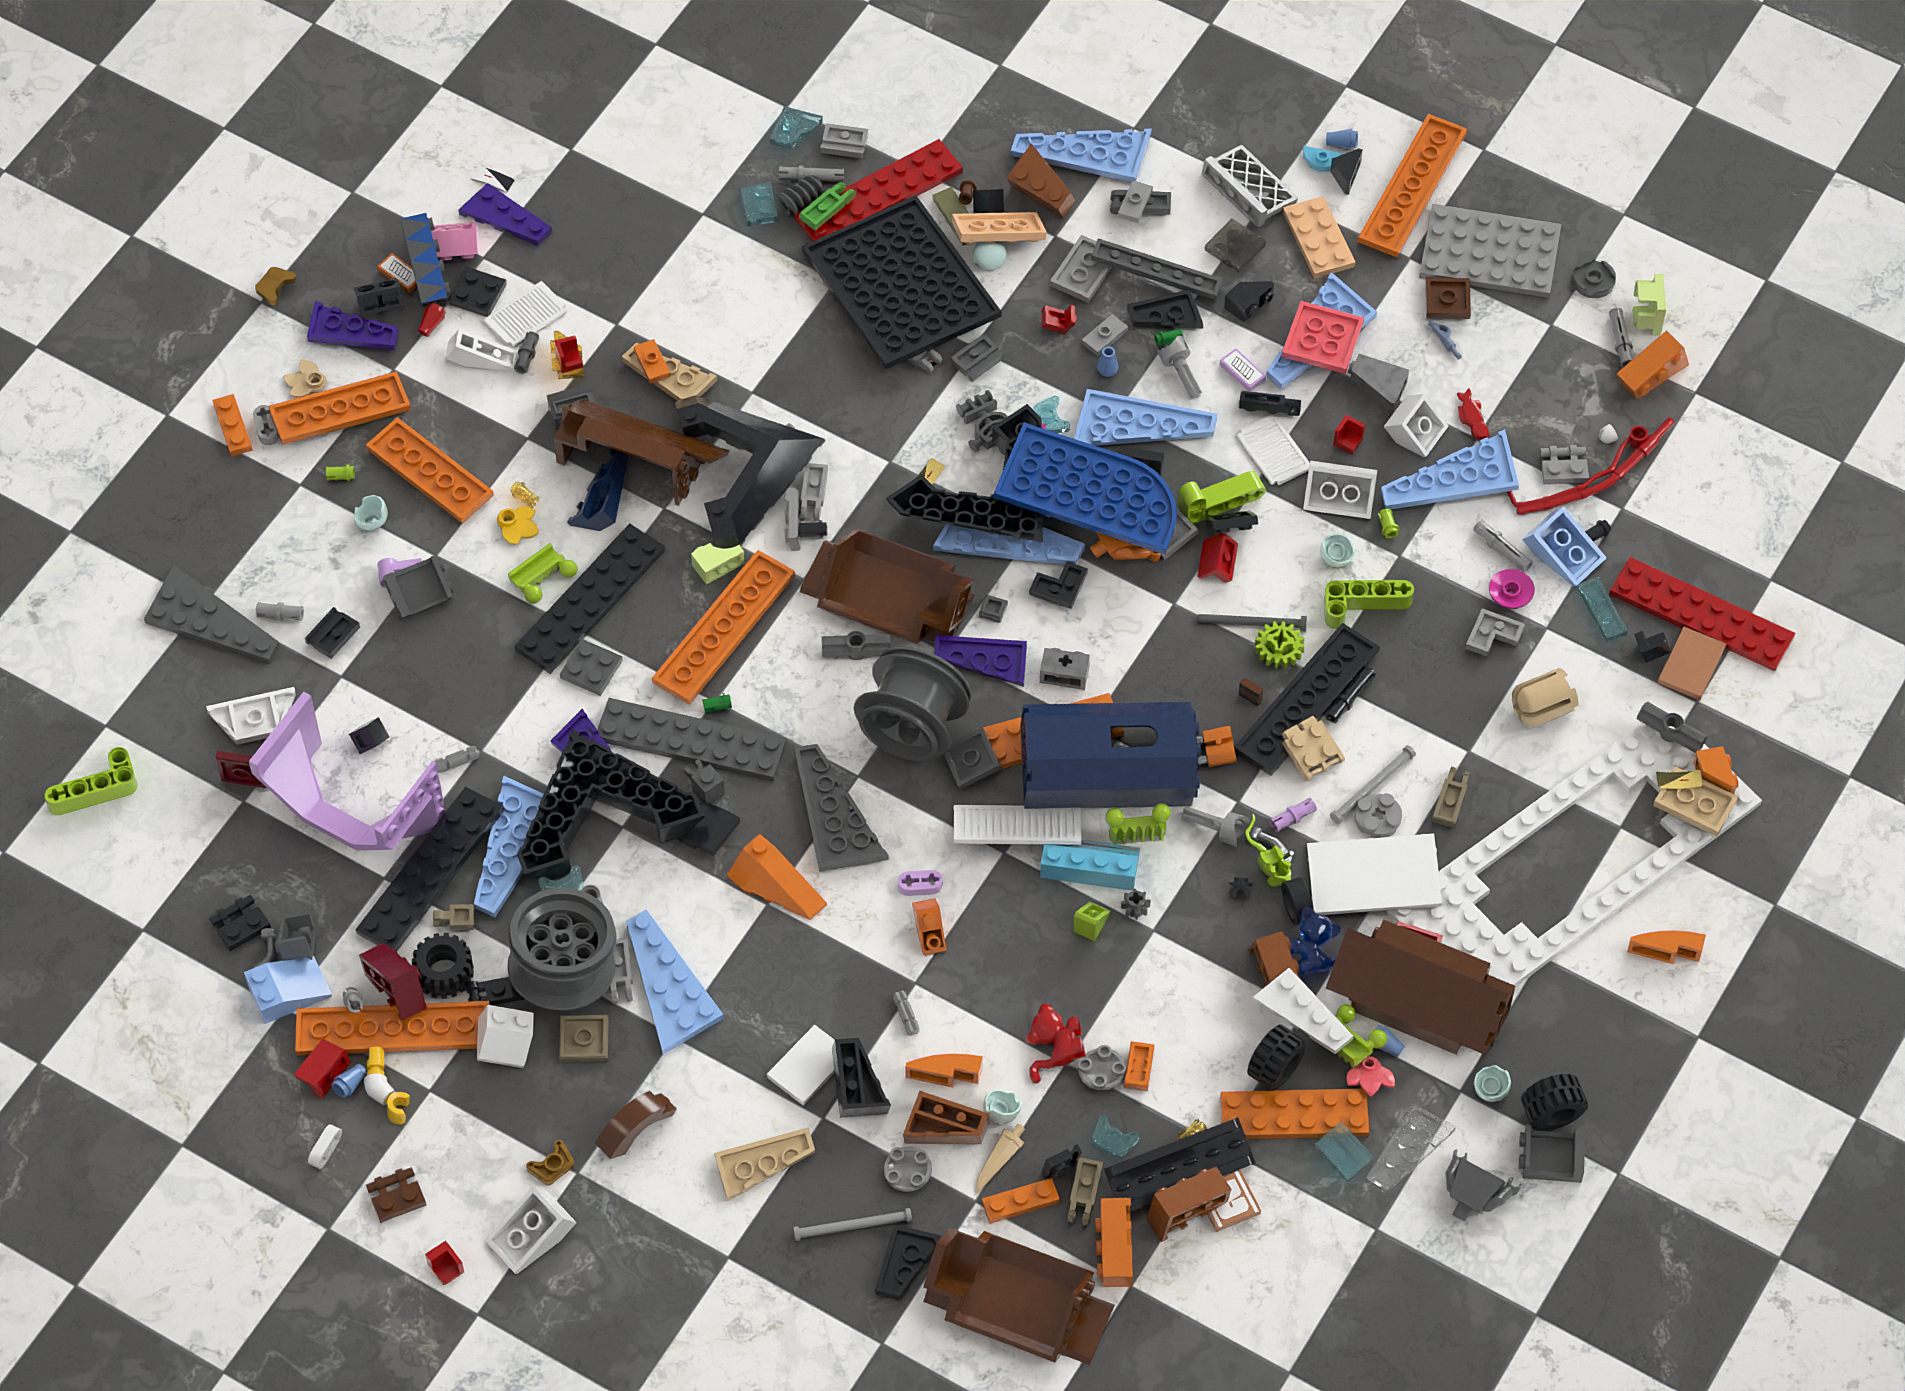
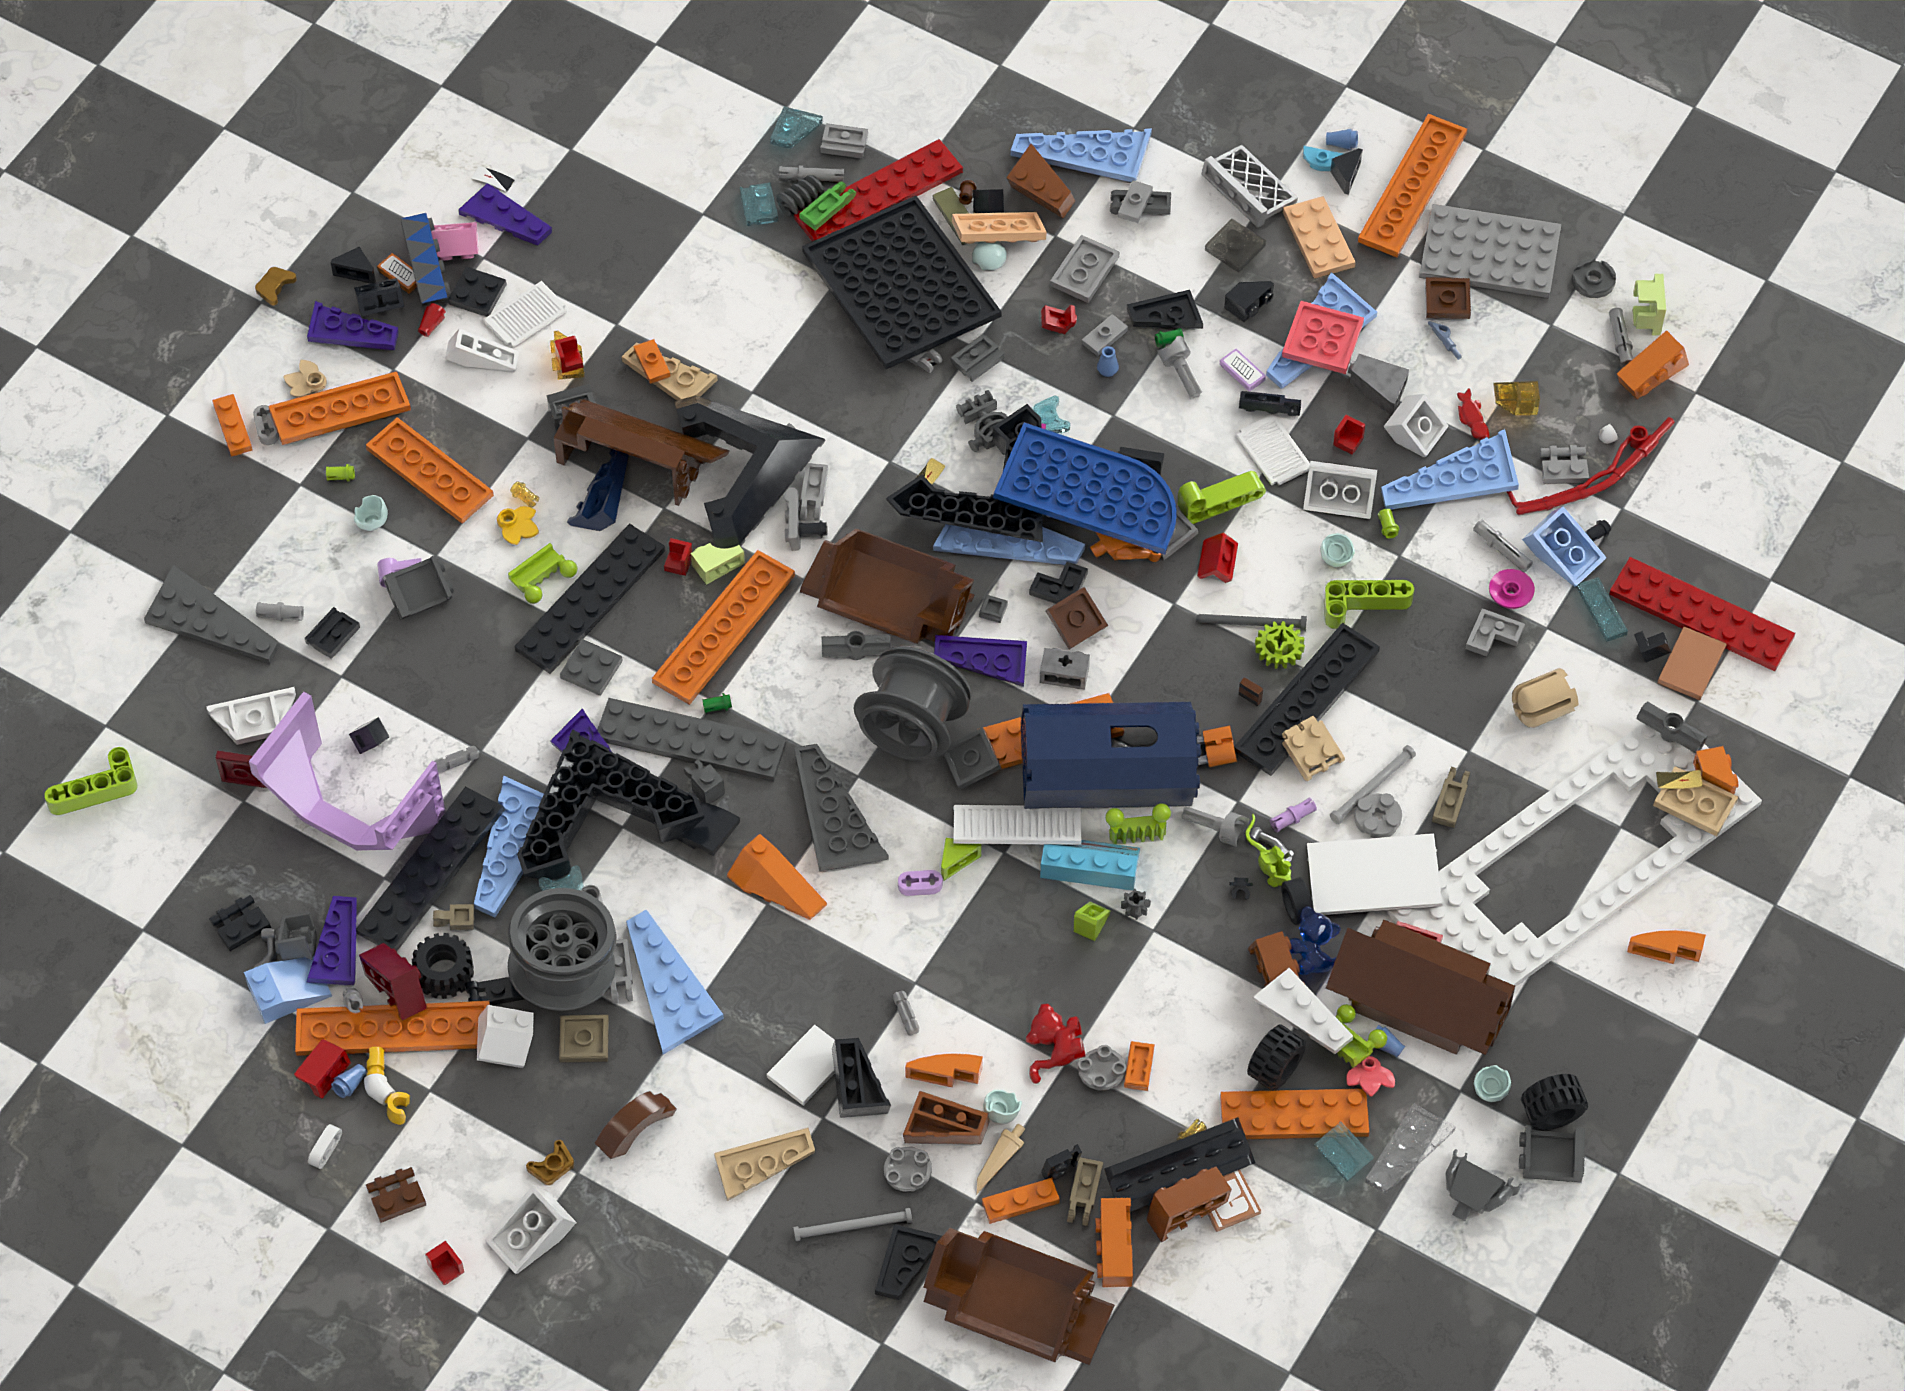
dark grey pin [514,331,539,374] -> none
orange slope [912,898,947,955] -> none
light blue wing [1074,389,1218,446] -> none
dark grey plate [1091,238,1222,300] -> none
clear light blue piece [1092,1115,1139,1158] -> none
black plate [1206,510,1258,533] -> none
black pin [1325,666,1376,723] -> none
none -> dark purple wing [306,896,357,986]
none -> black slope [330,246,376,284]
none -> red panel [664,538,692,576]
none -> lime slope [941,838,982,881]
none -> reddish brown plate [1045,587,1108,650]
none -> clear yellow slope [1493,381,1540,415]

